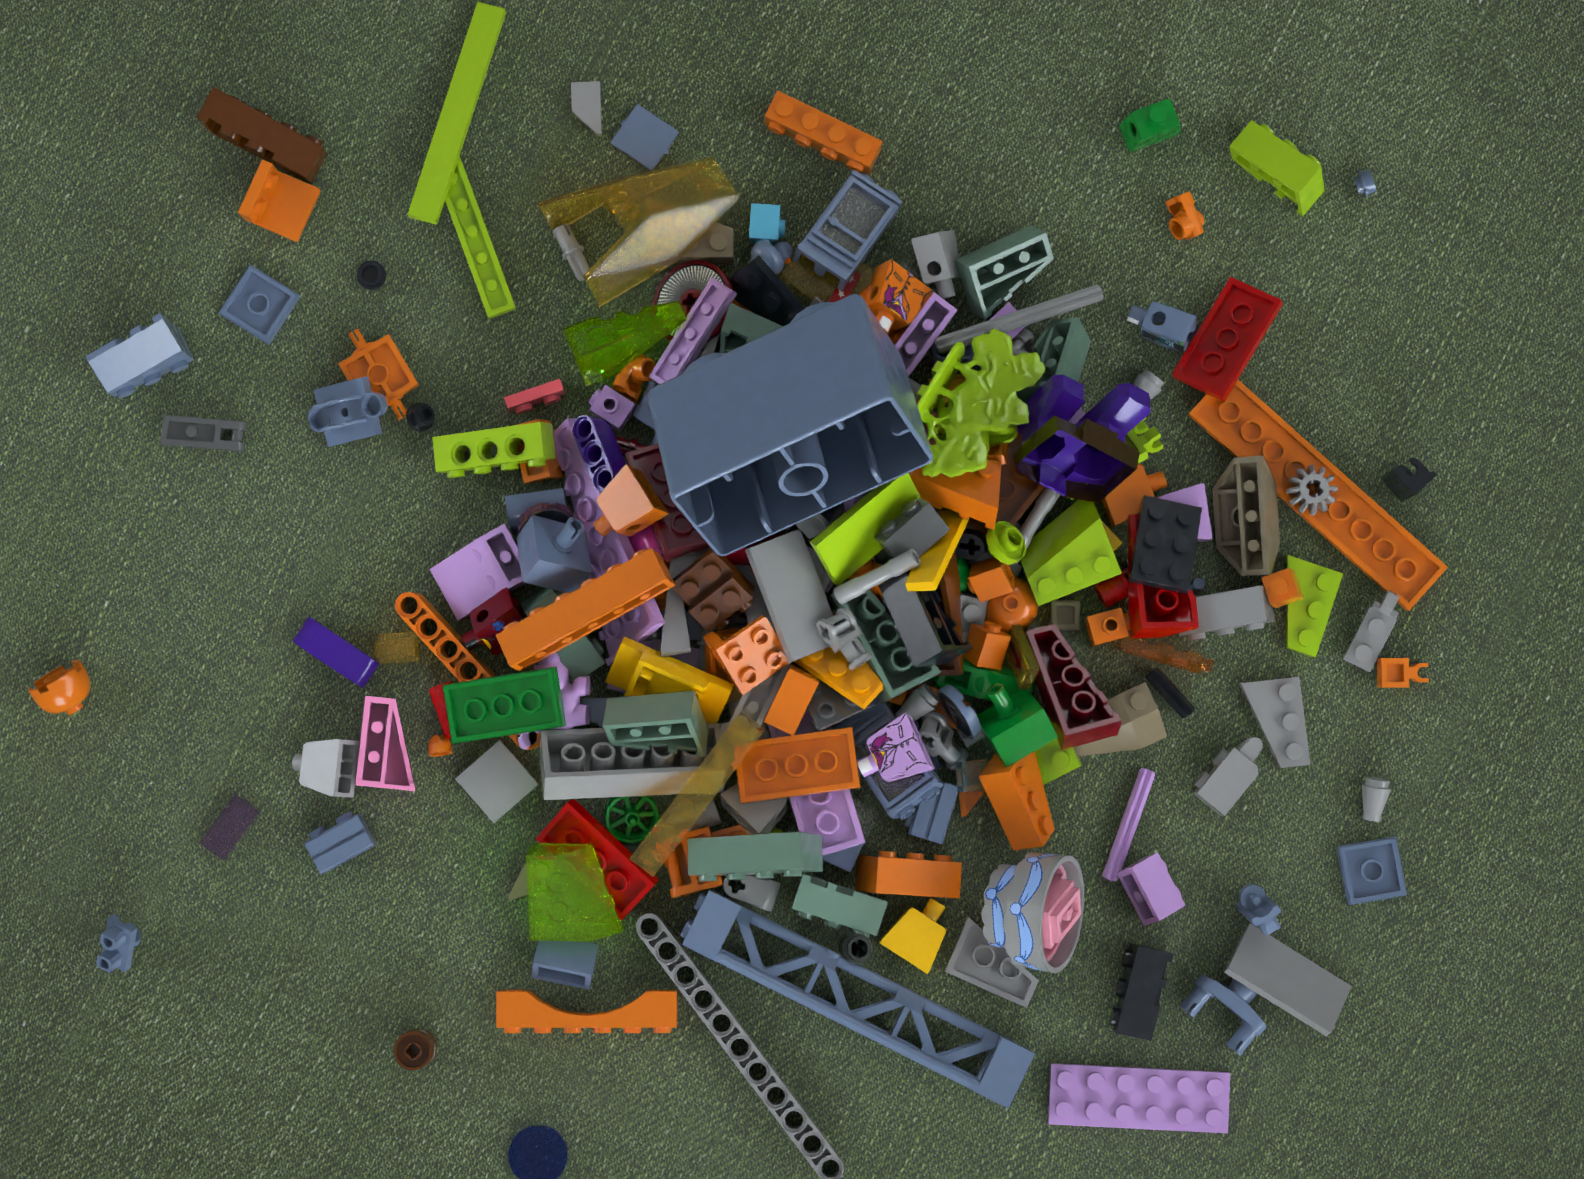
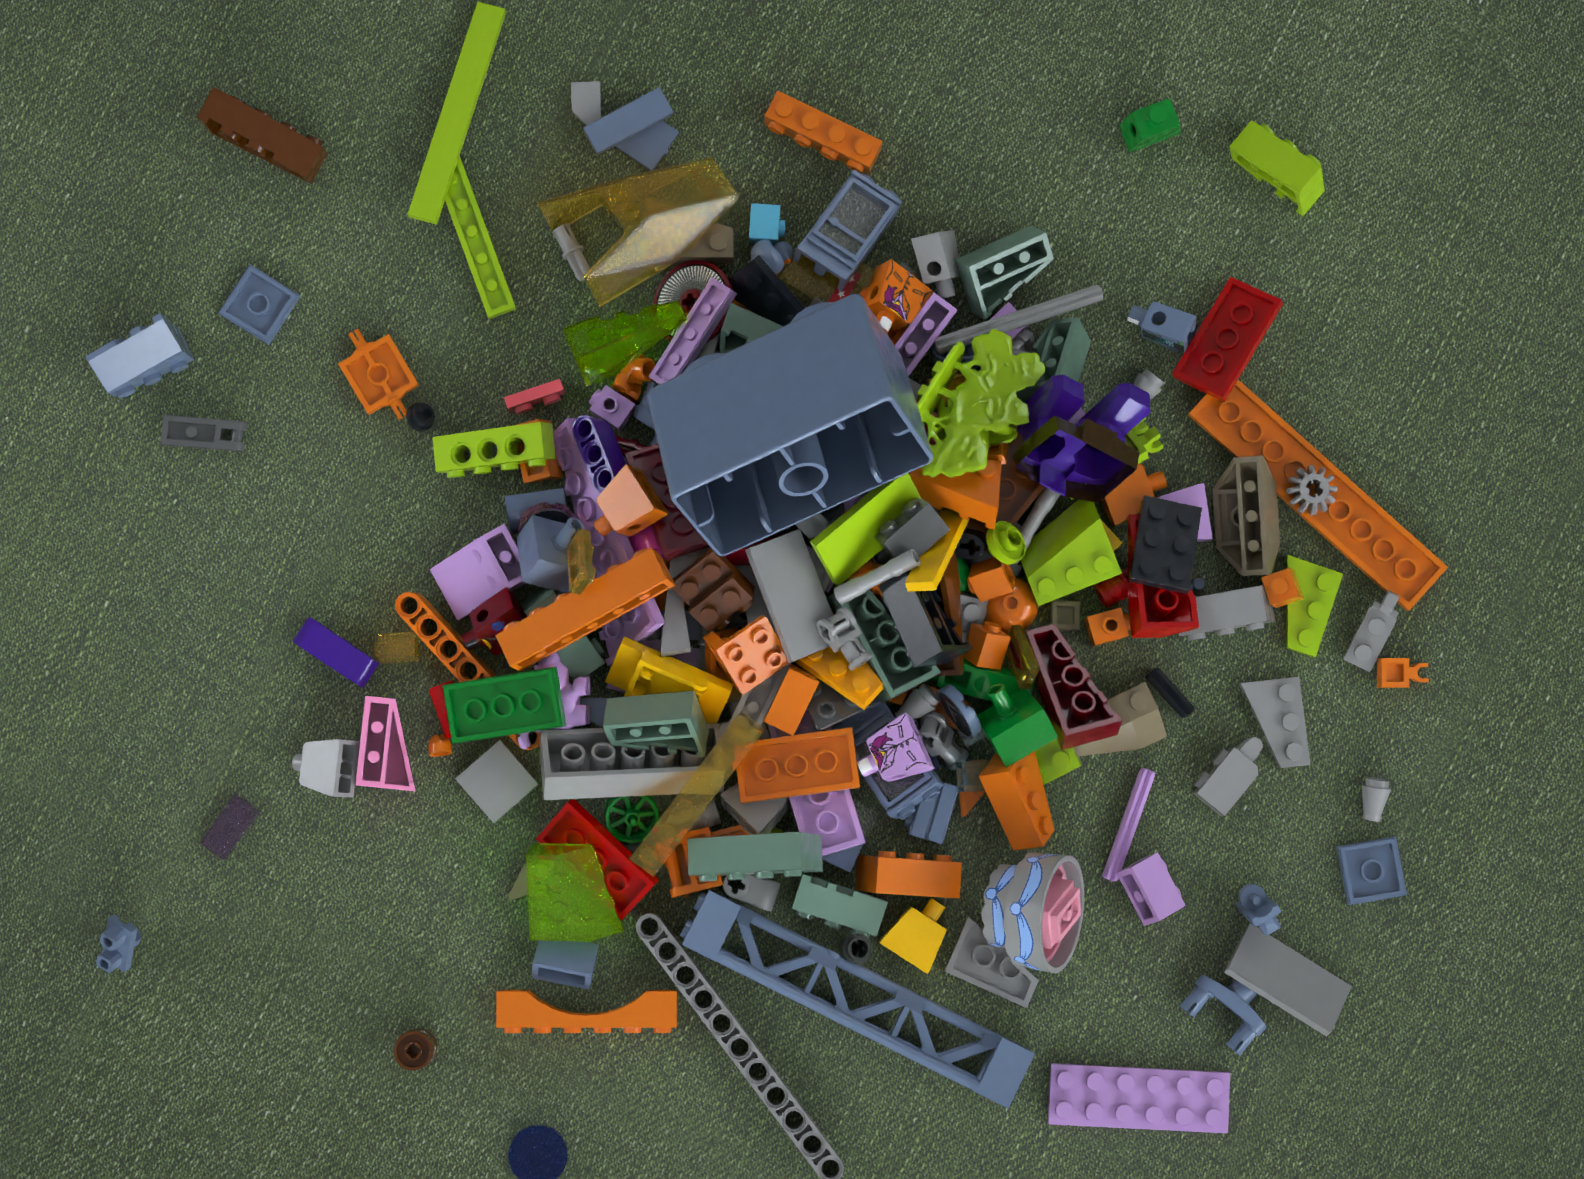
orange cylinder [28,660,91,715] -> none
orange bracket [238,159,321,242] -> none
sand blue brick [304,811,377,874] -> none
sand blue piece [308,376,388,447] -> none
black plate [357,261,387,290] -> none
black wedge [1109,943,1174,1041] -> none
clear orange wing [1117,634,1214,675] -> none
orange plate [1165,191,1204,240] -> none
sand blue plate [1354,169,1377,197] -> none
black hinge [1380,458,1437,501] -> none
none -> clear yellow plate [566,528,596,595]
none -> sand blue tile [583,87,674,155]

